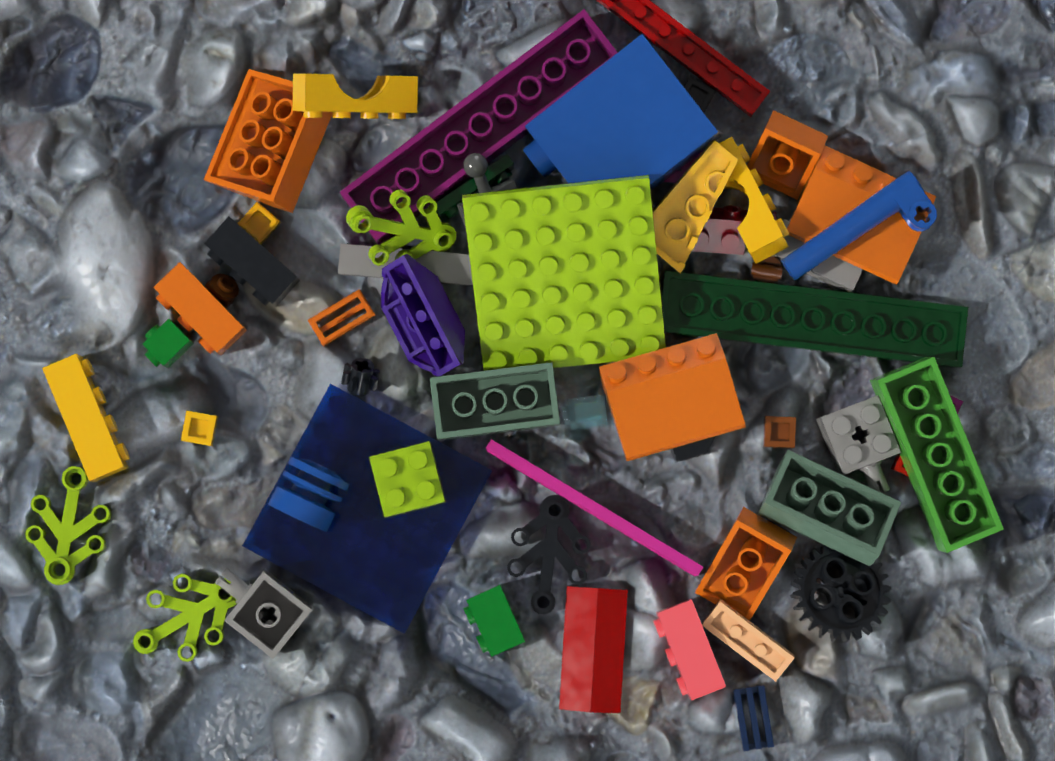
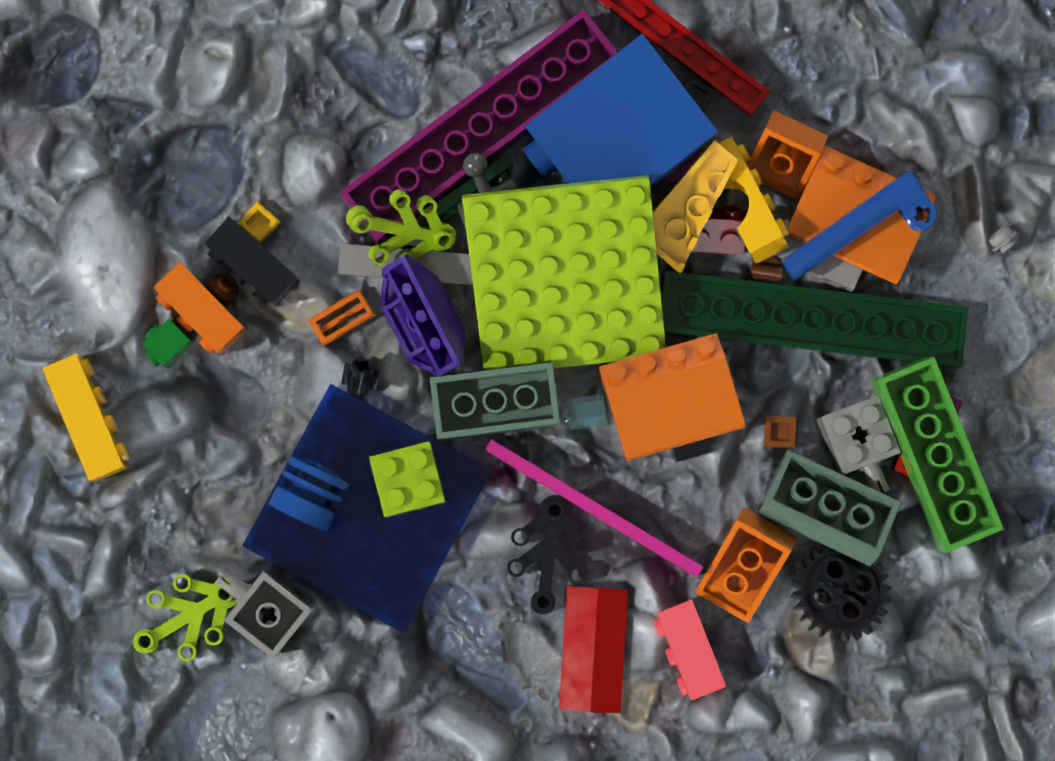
lime plant [25,466,111,585] -> none
yellow plate [181,410,218,447] -> none
orange slope [204,69,332,213] -> none
yellow arch [293,74,418,119] -> none
green brick [463,585,525,657] -> none
light nougat plate [702,599,795,682] -> none
dark blue tile [733,685,774,752] -> none
none -> light grey plate [988,225,1017,253]

